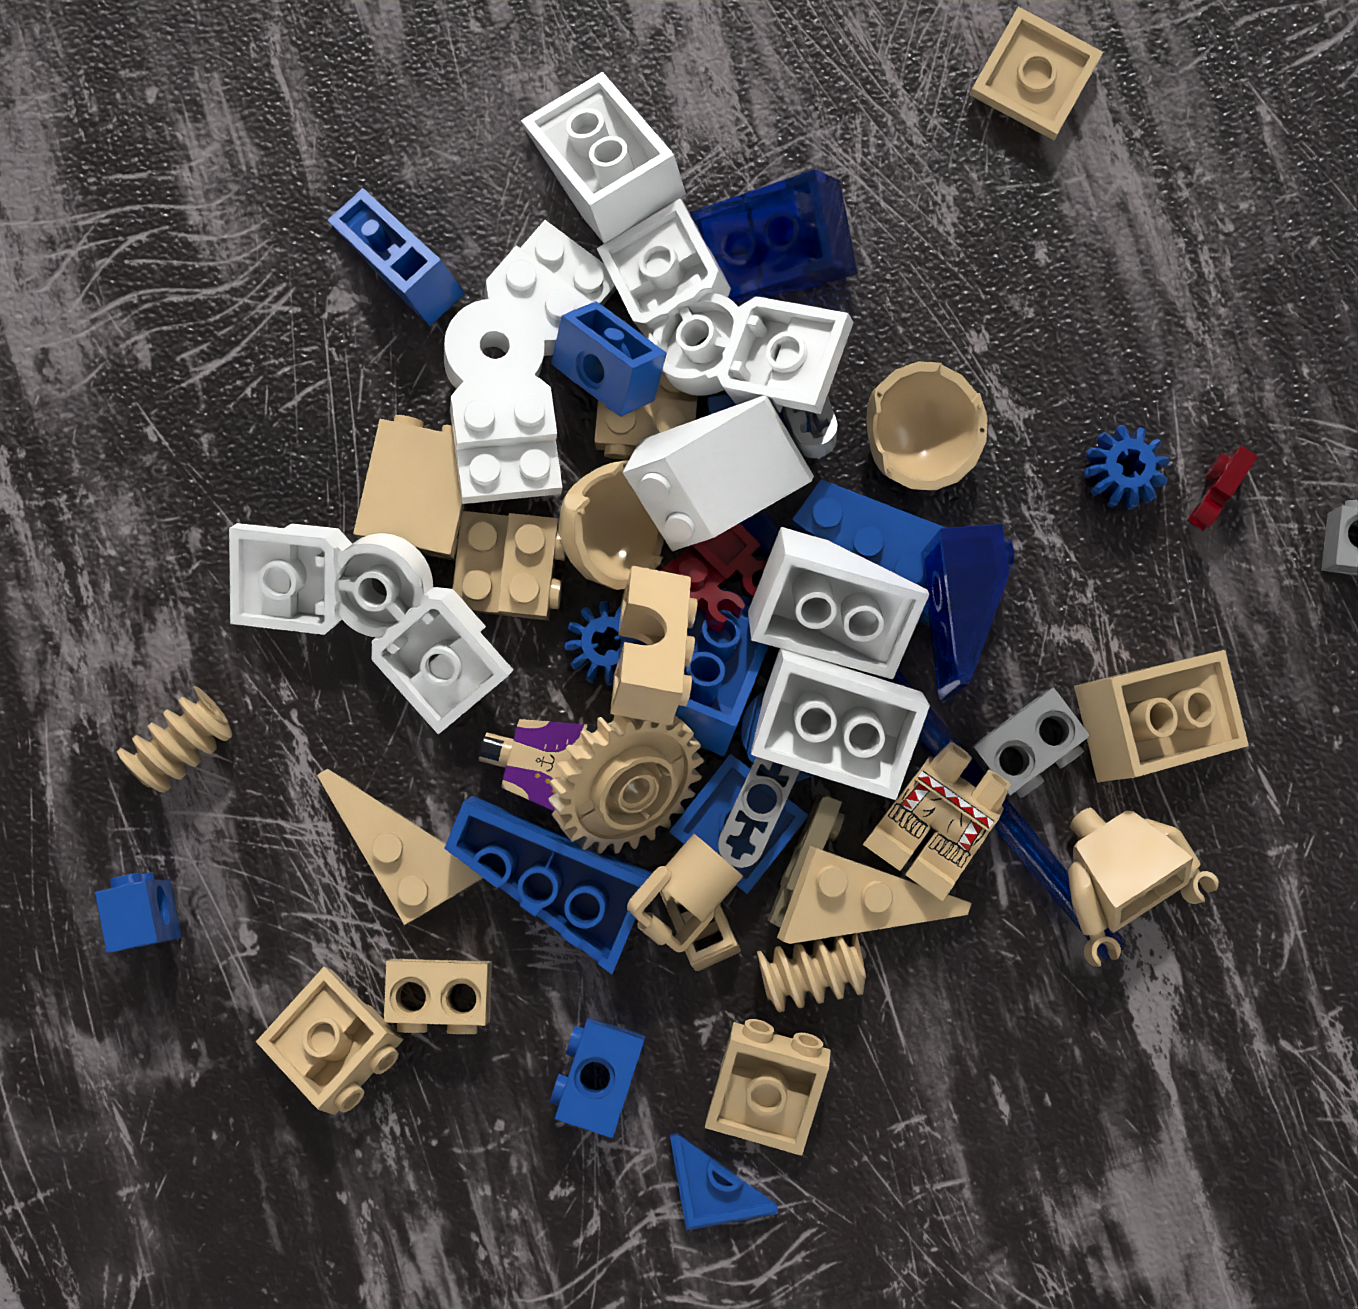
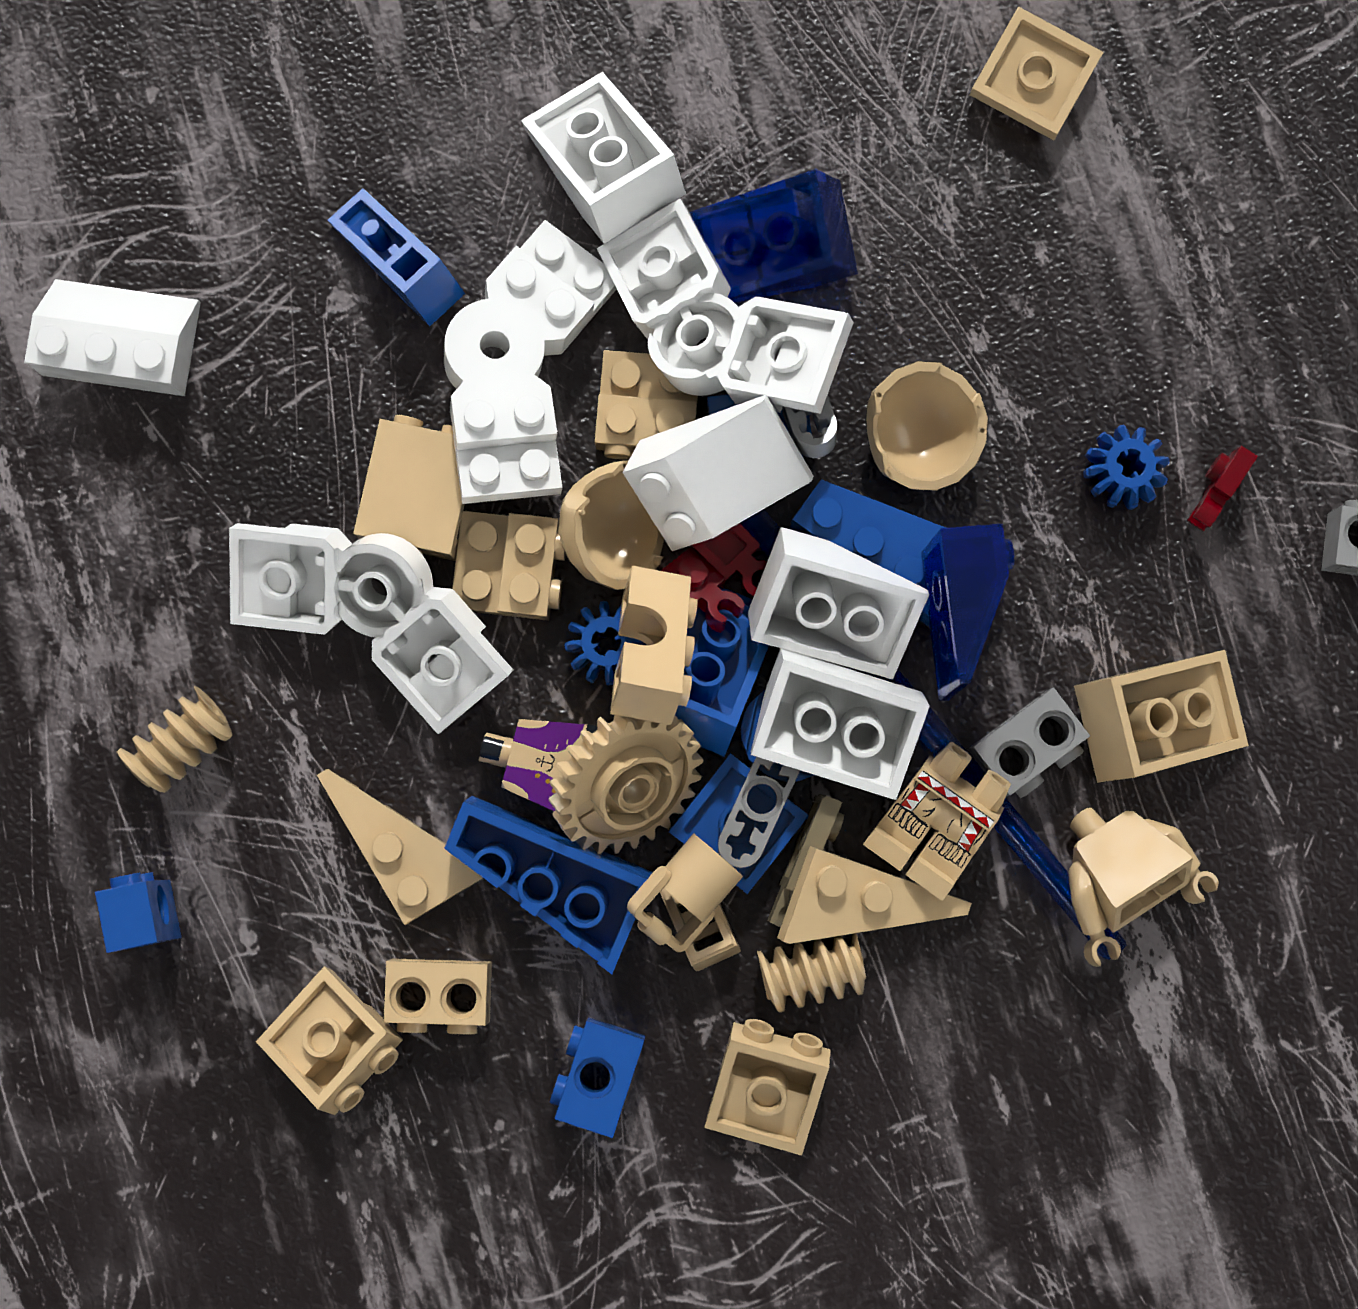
blue brick [551,301,667,417] -> none
blue tile [670,1133,778,1230] -> none
none -> white slope [24,279,201,396]

